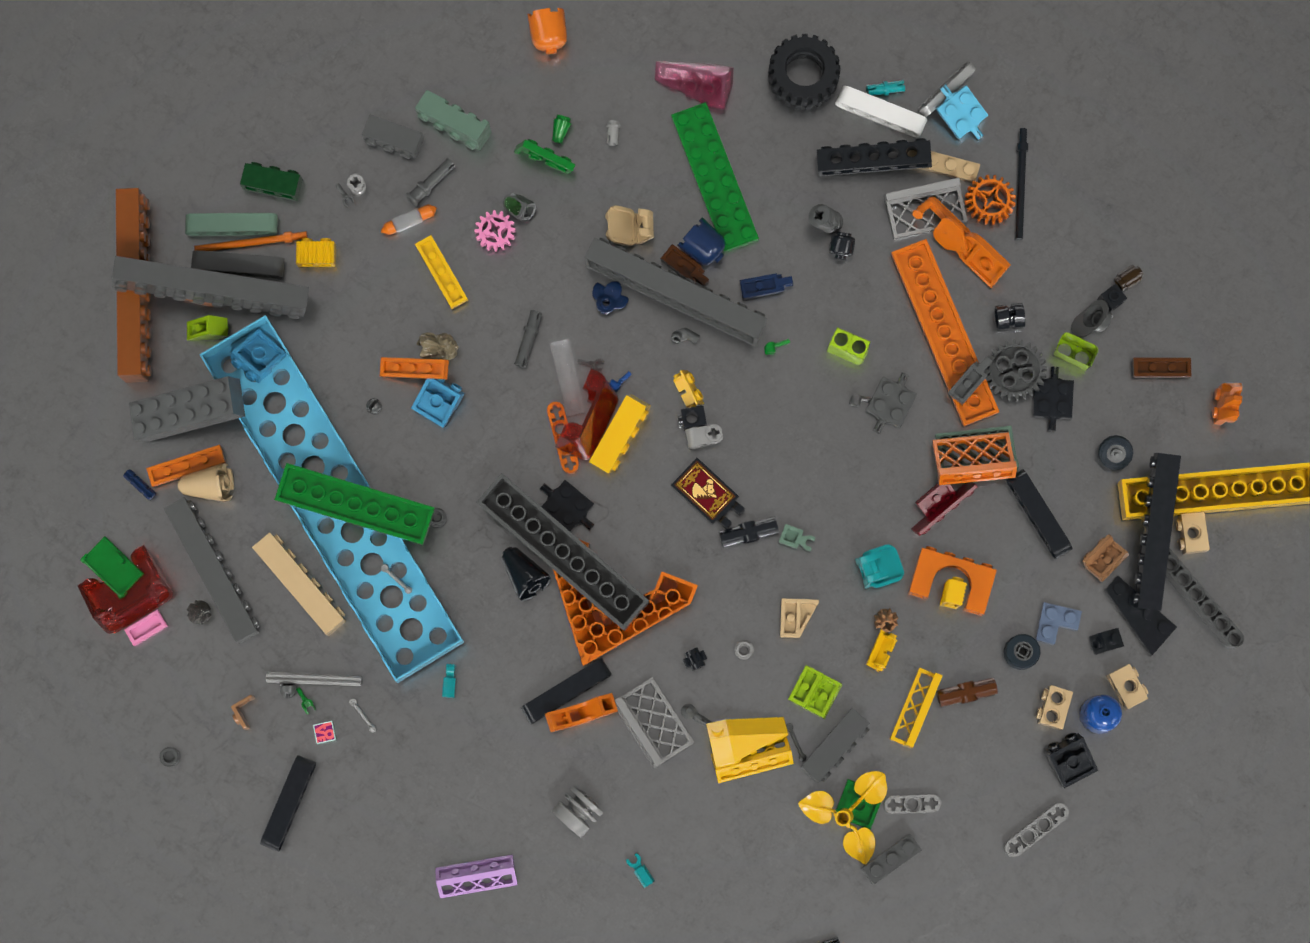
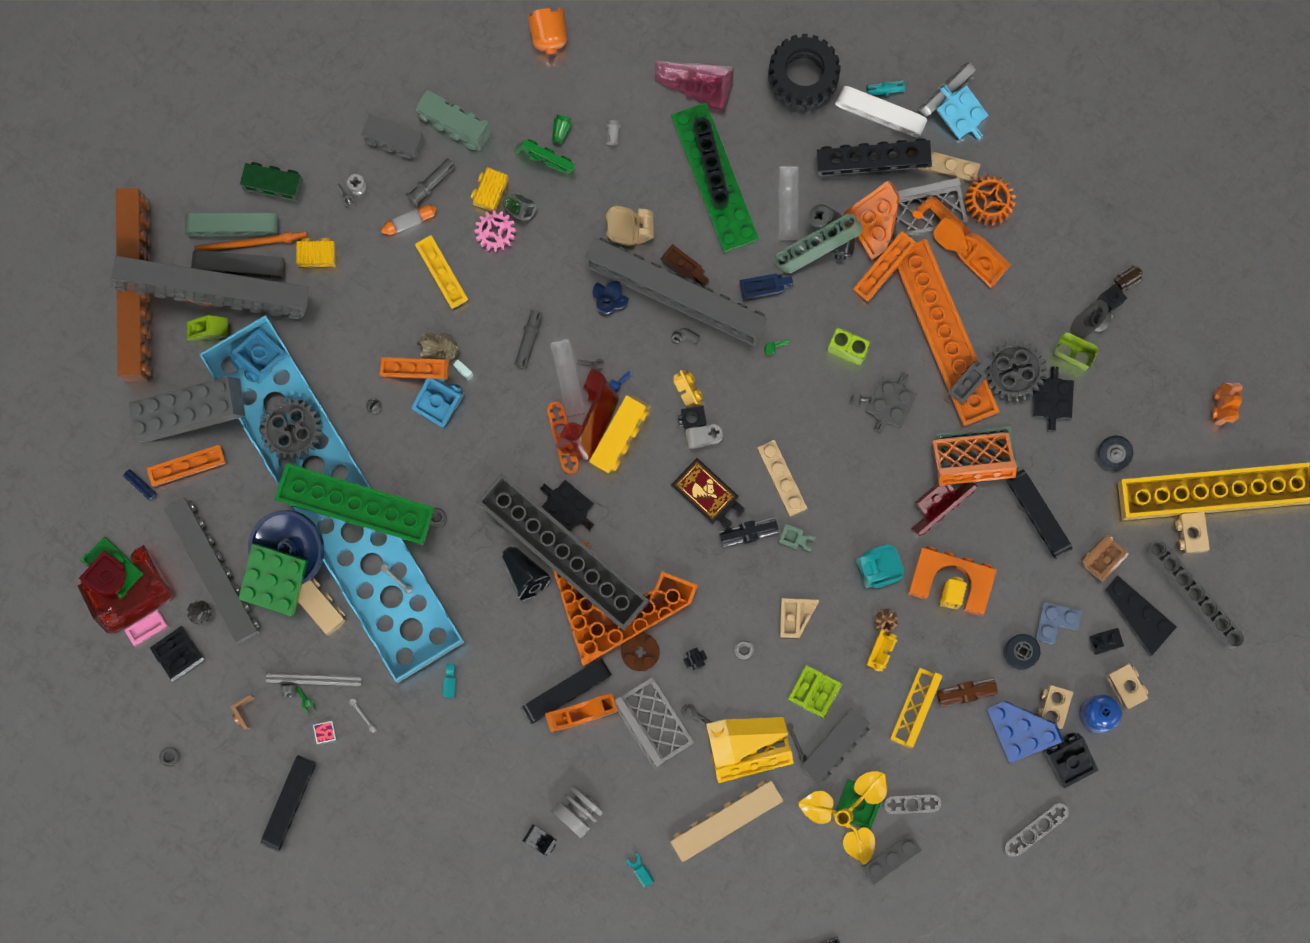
tan cone [178,463,234,502] -> none
lavender fence [435,855,518,898] -> none
dark blue cylinder [677,217,726,266] -> none
black wheel [994,303,1026,330] -> none
black bar [1015,128,1029,240] -> none
reddish brown plate [1132,357,1192,378] -> none
black brick [1132,453,1181,611] -> none
none -> dark red tile [78,550,126,596]
none -> black slope [150,626,205,682]
none -> green plate [238,543,308,617]
none -> dark blue dish [248,510,324,584]
none -> dark grey gear [259,398,323,461]
none -> light aqua tile [454,360,474,380]
none -> yellow brick [471,167,509,212]
none -> black bracket [522,824,557,856]
none -> reddish brown plate [621,633,660,672]
none -> tan brick [671,780,783,862]
none -> black beam [694,117,729,210]
none -> tan plate [757,440,808,517]
none -> sand green beam [774,214,863,274]
none -> clear plate [779,167,798,242]
none -> orange plate [843,181,900,260]
none -> orange plate [853,231,918,302]
none -> plate [987,701,1064,763]

